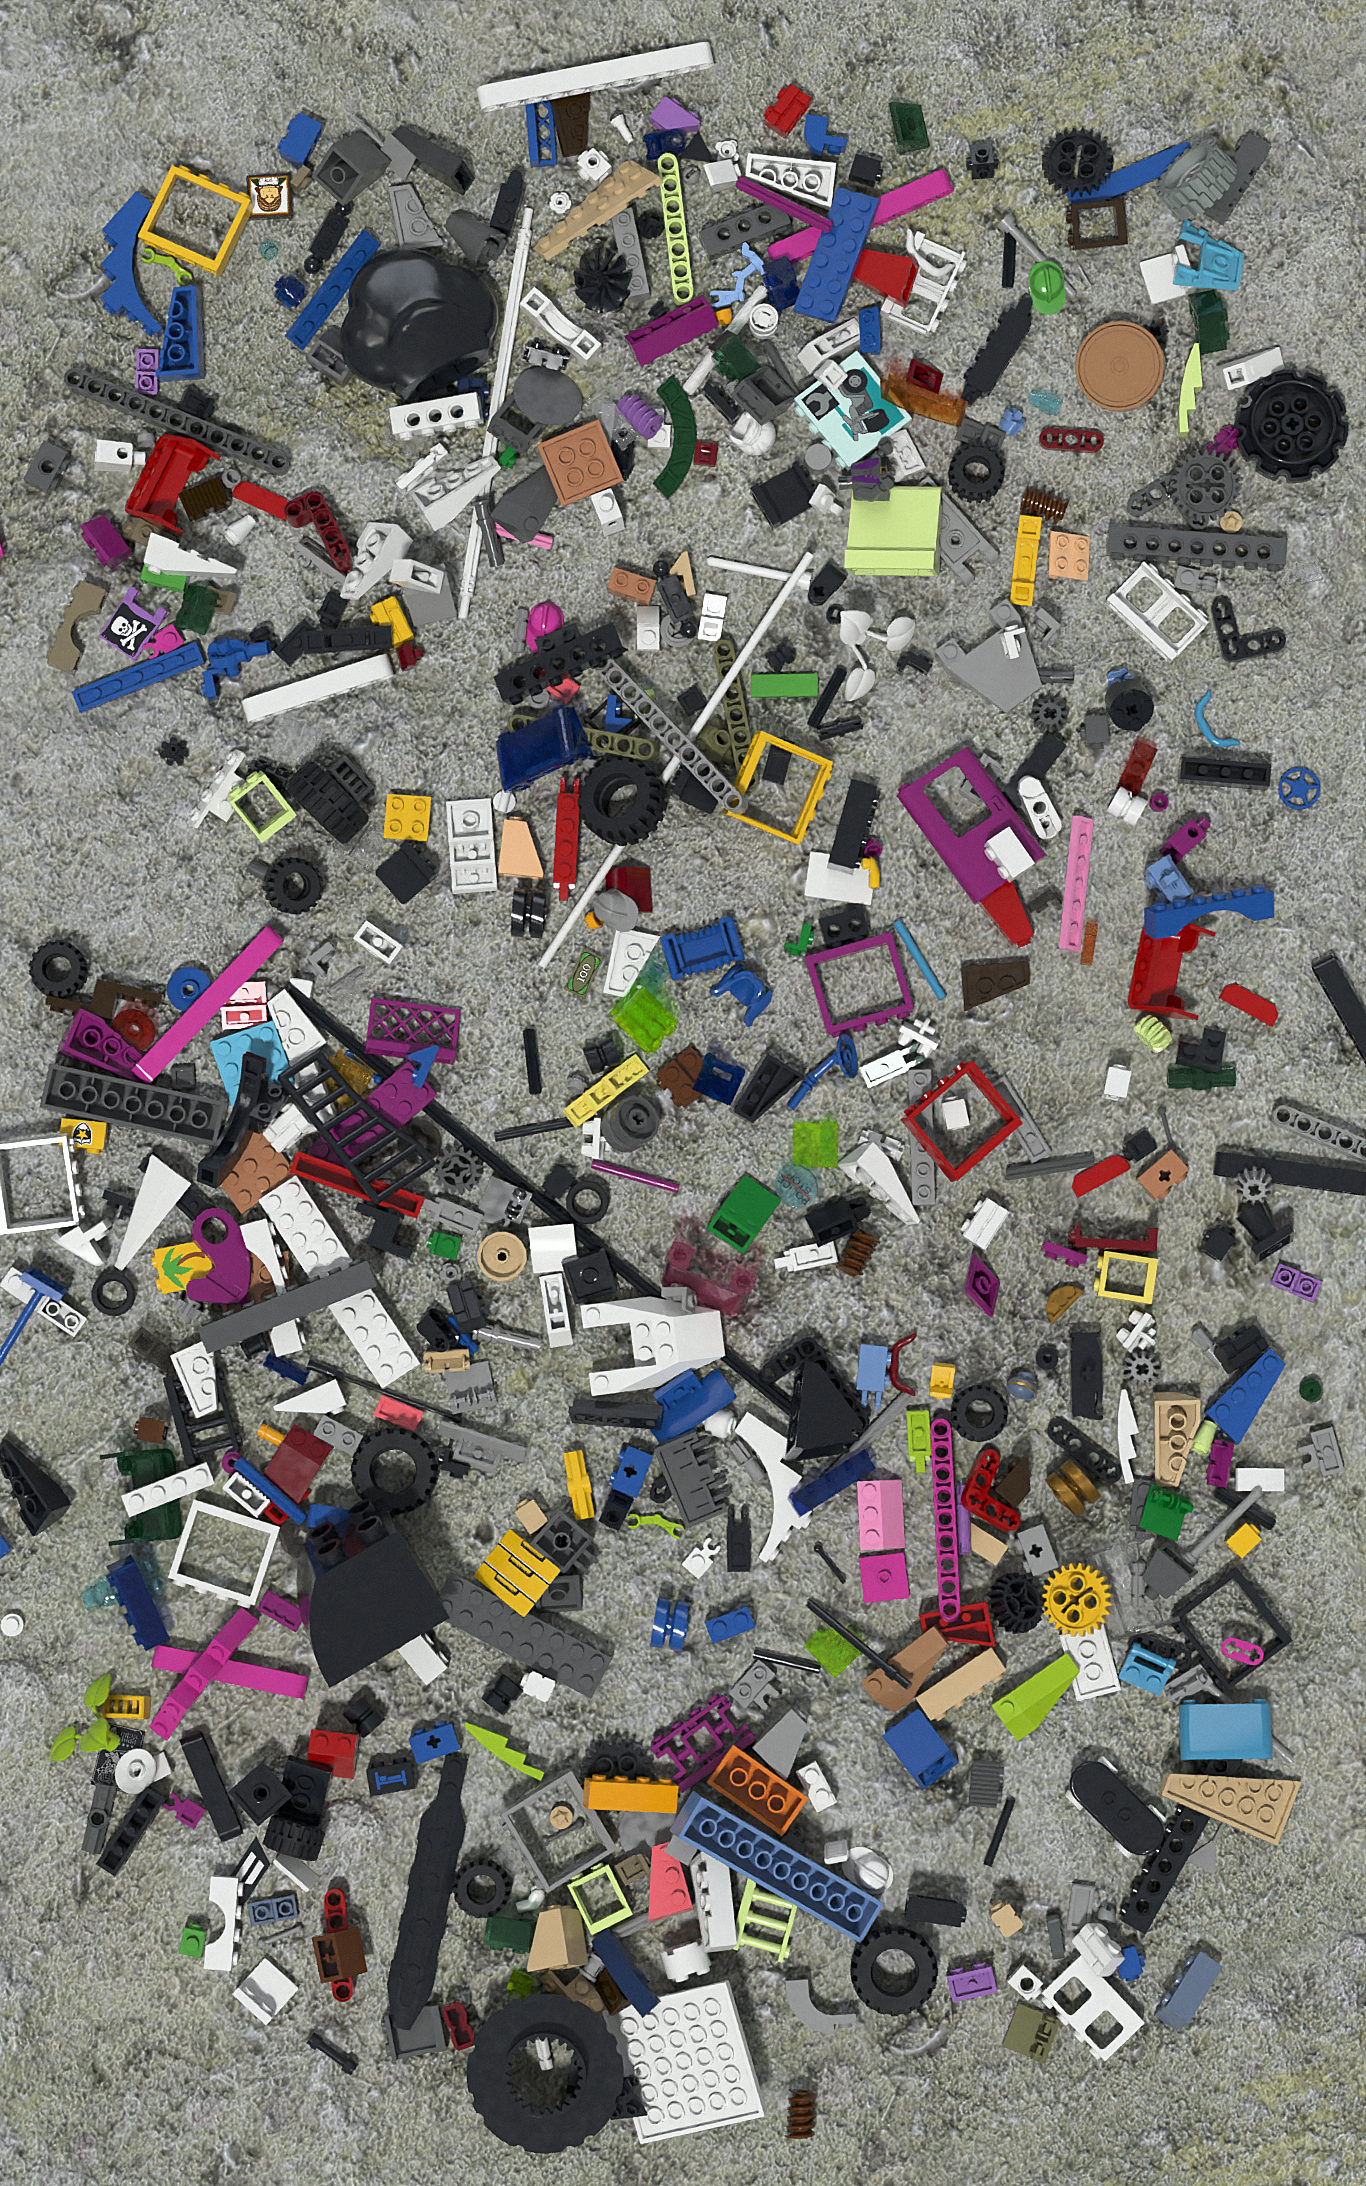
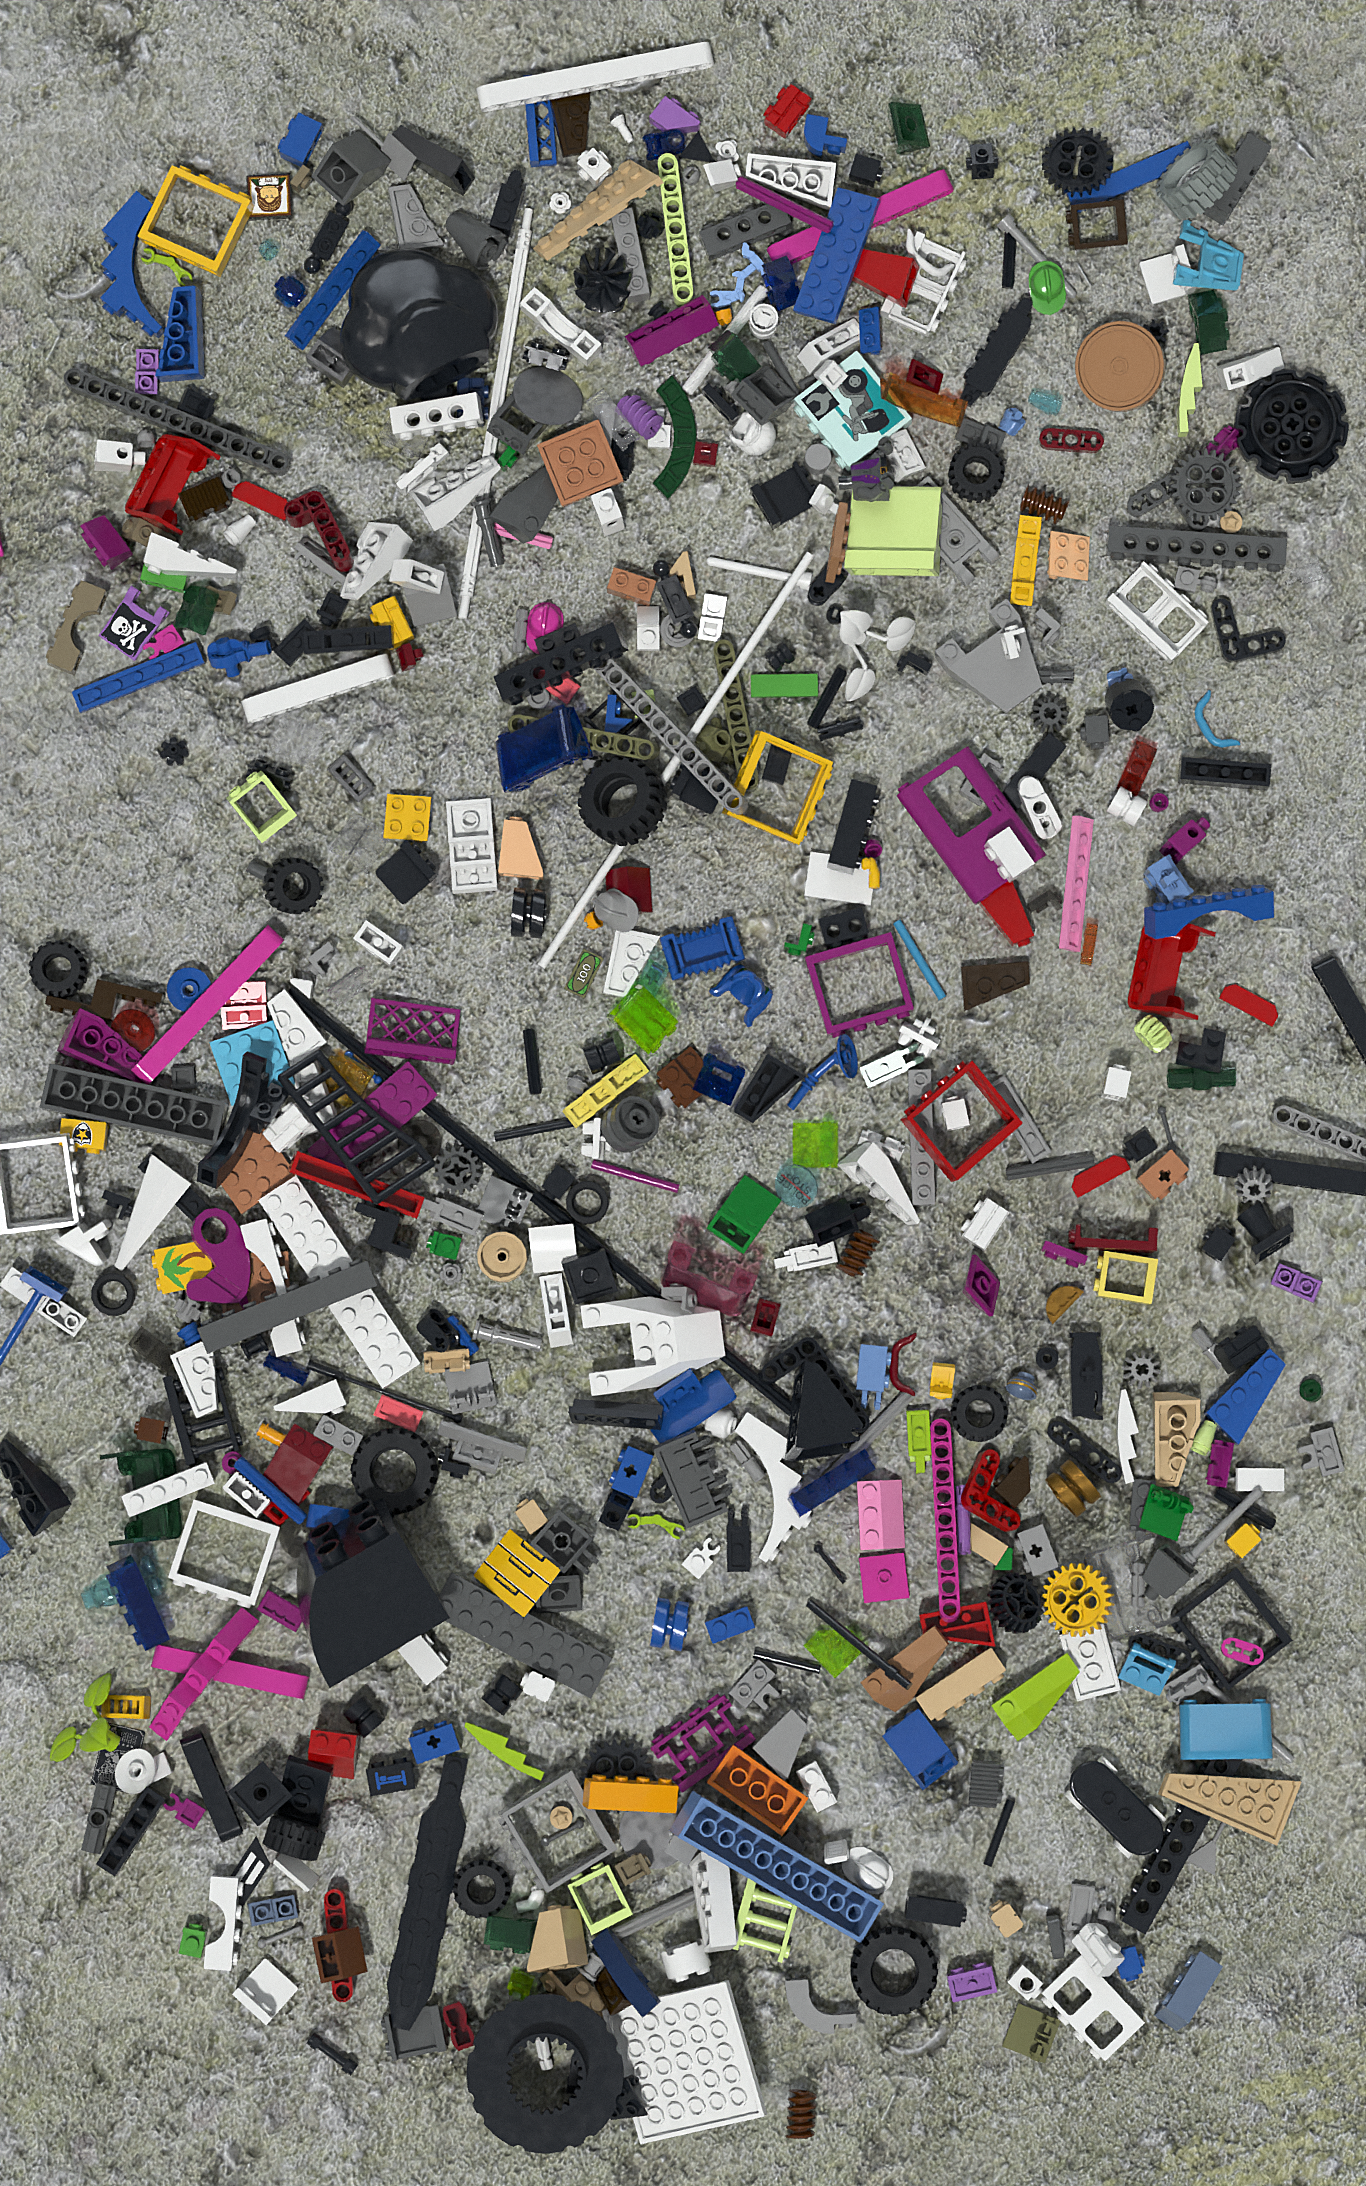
white plate [1,1614,24,1636] -> none
dark grey brick [23,440,71,495] -> none
white bracket [187,749,246,829] -> none
blue bracket [201,666,227,701] -> none
black tyre [285,761,369,844] -> none
blue slope [405,1045,439,1090] -> none
black brick [446,1279,488,1335] -> none
white plate [493,789,516,814] -> none
red hinge [553,777,581,902] -> none
yellow piece [563,1450,595,1521] -> none
coral wedge [648,1842,694,1922] -> none
white hips [1116,1310,1156,1354] -> none
blue wheel [1278,768,1320,810] -> none
none -> blue wheel [177,1321,201,1348]
none -> dark red slope [750,1298,781,1338]
none -> medium nougat plate [825,502,851,583]
none -> green slope [993,1548,1013,1571]

